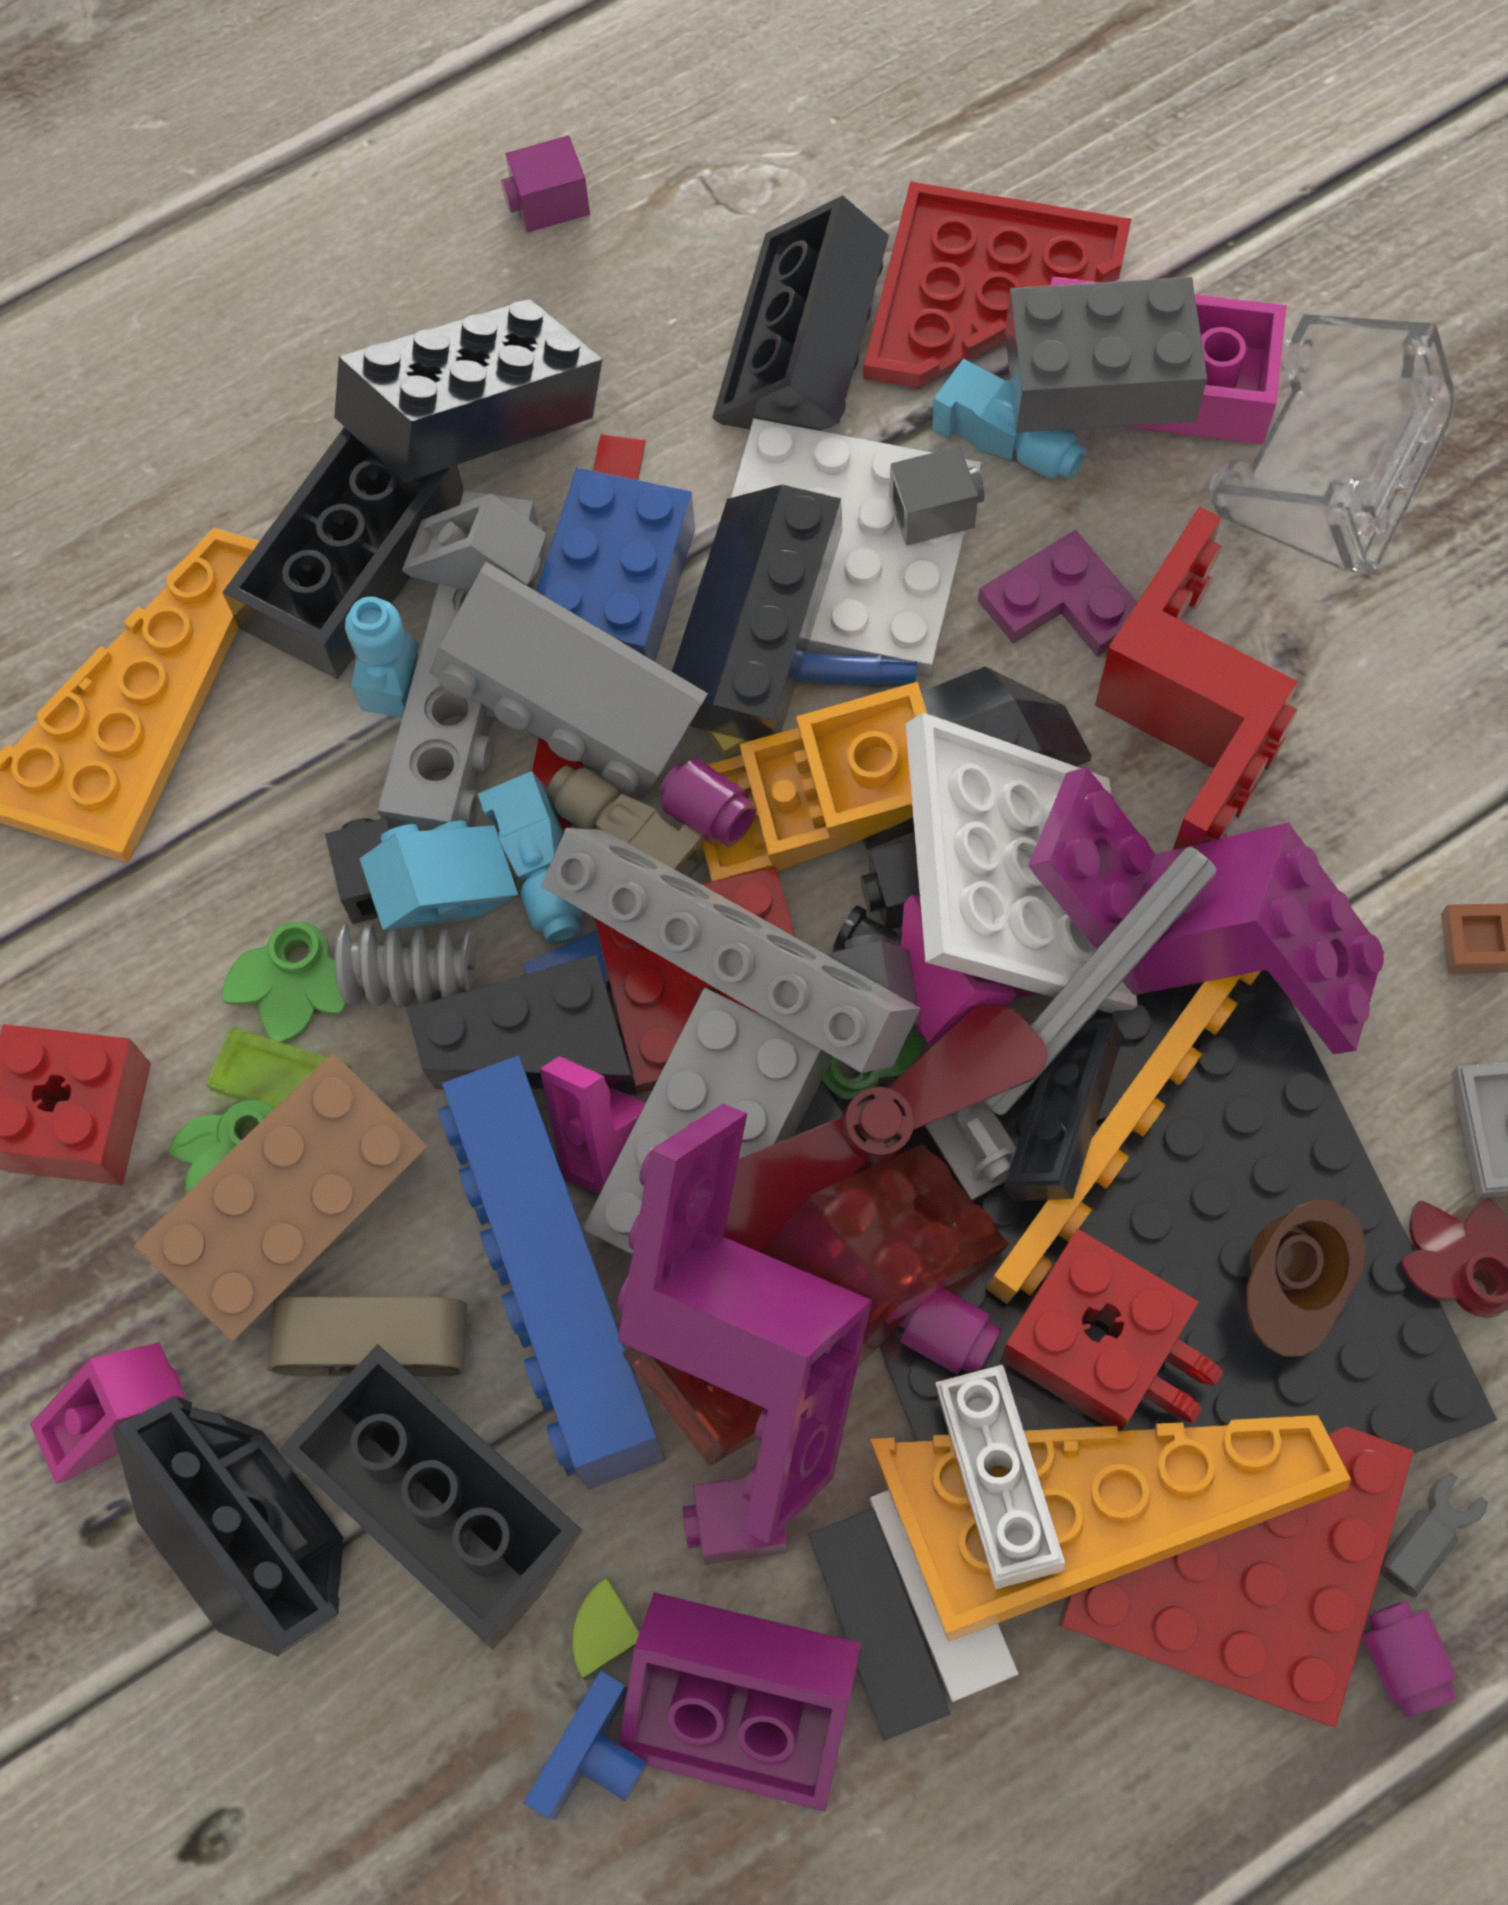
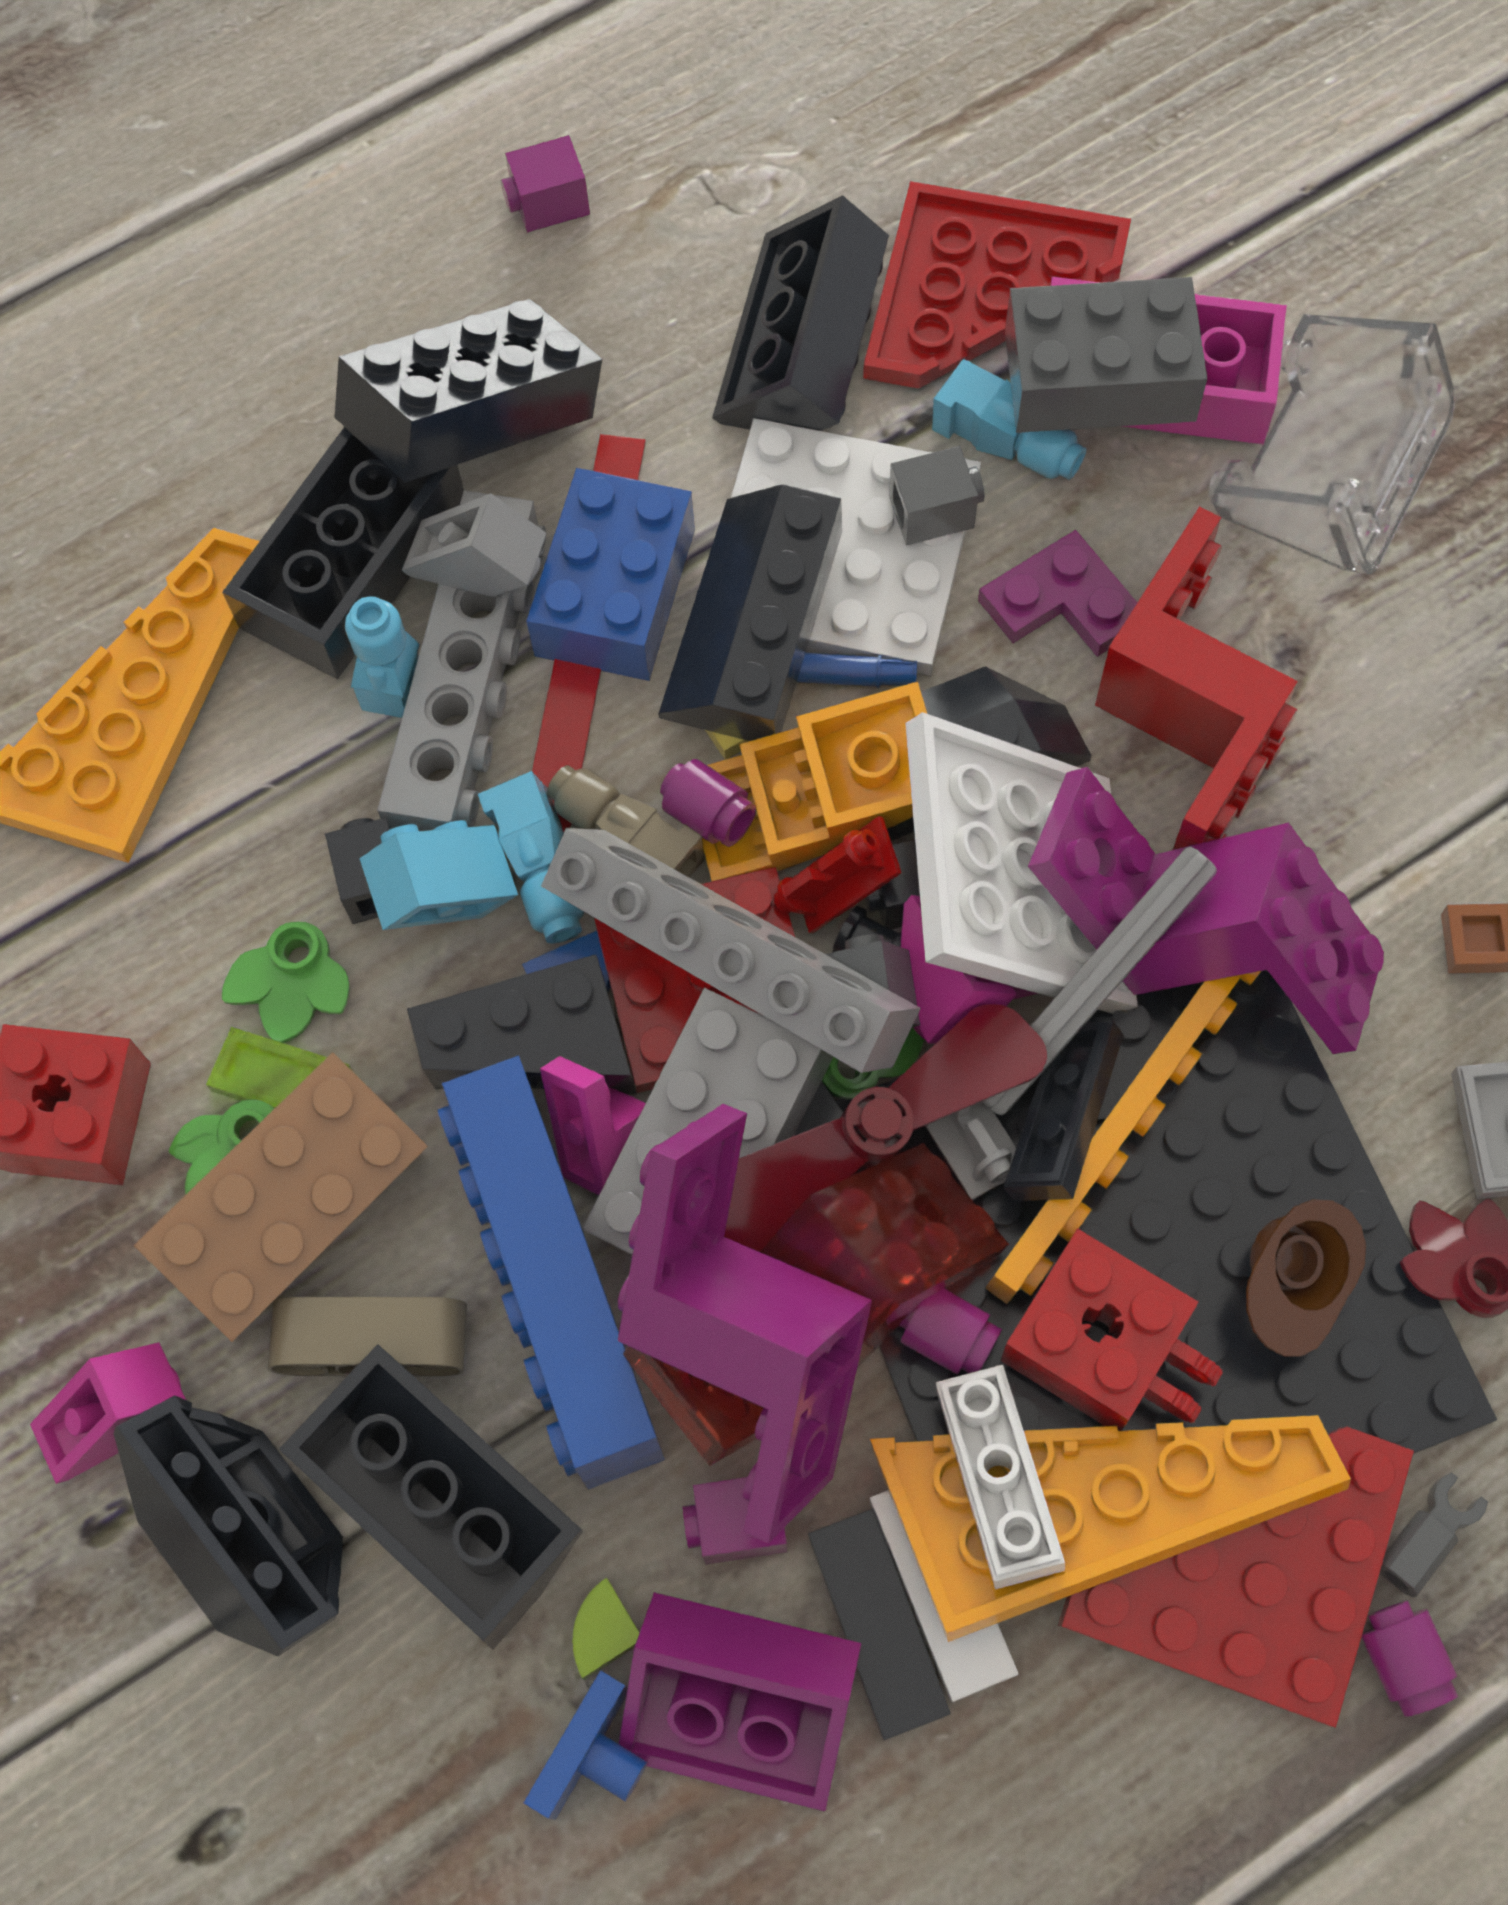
light grey piece [335,924,476,1007] -> none
light grey slope [429,562,708,798] -> none
none -> red hinge [773,816,902,934]

